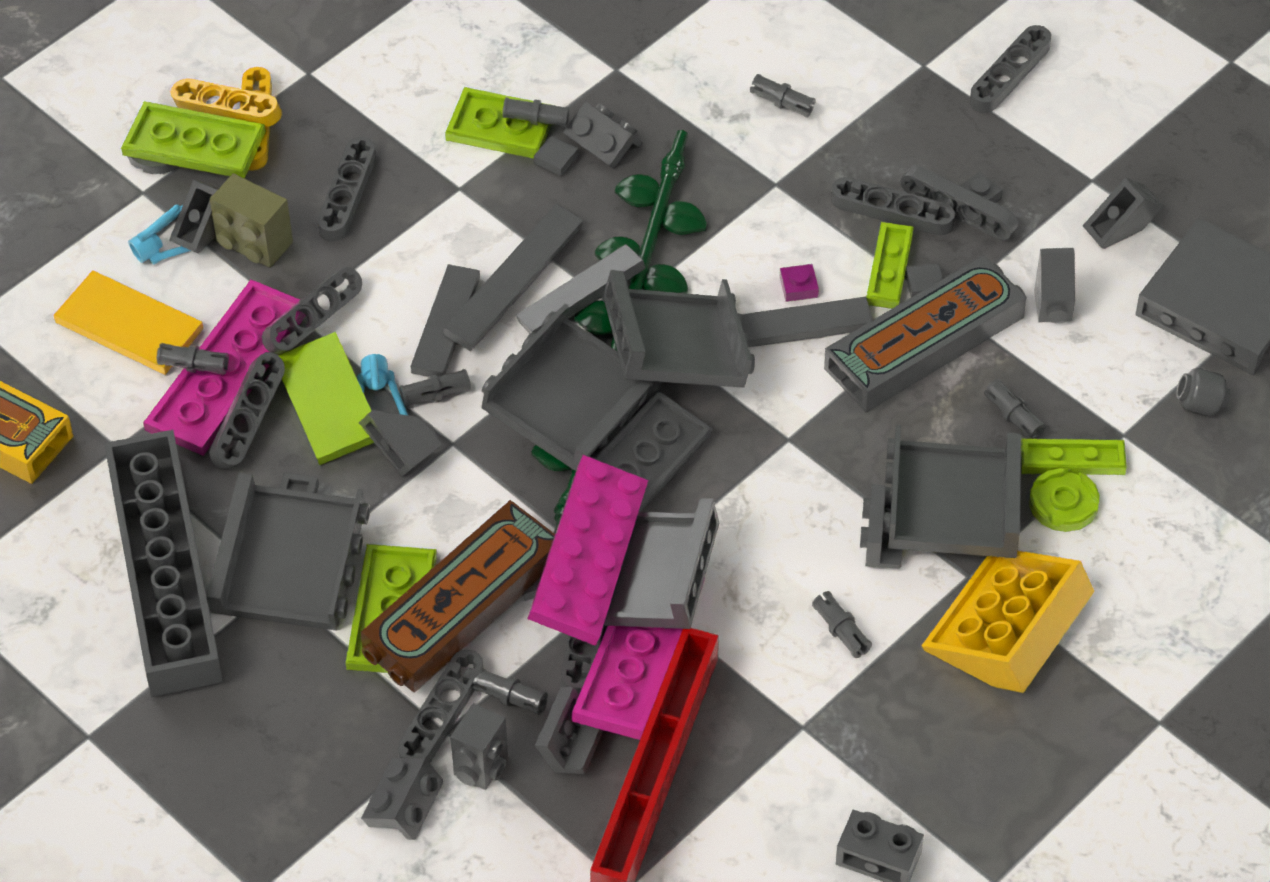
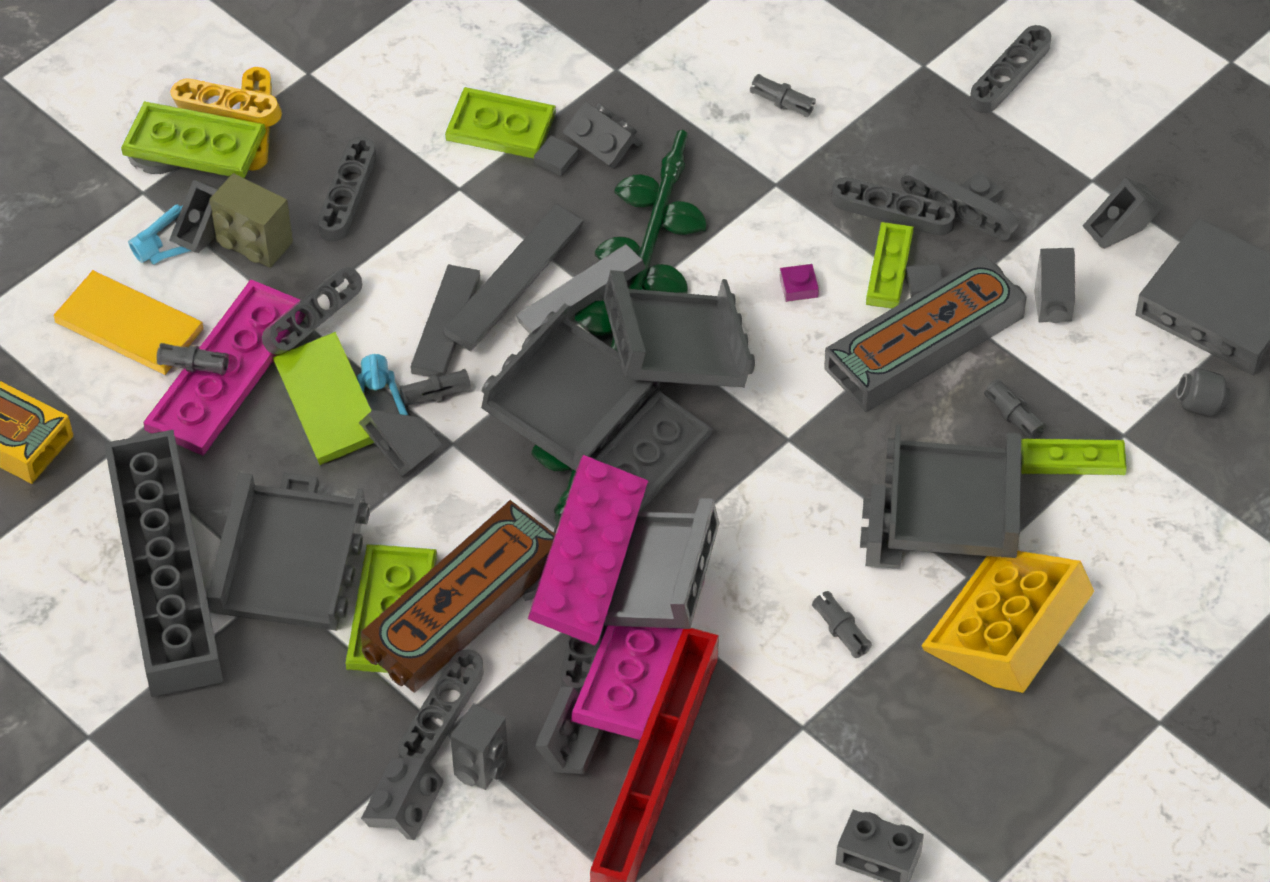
dark grey beam [209,352,285,470] -> none
dark grey pin [473,668,548,715] -> none
dark grey pin [502,97,570,127] -> none
dark grey tile [741,296,872,347] -> none
lime tile [1029,468,1100,532] -> none

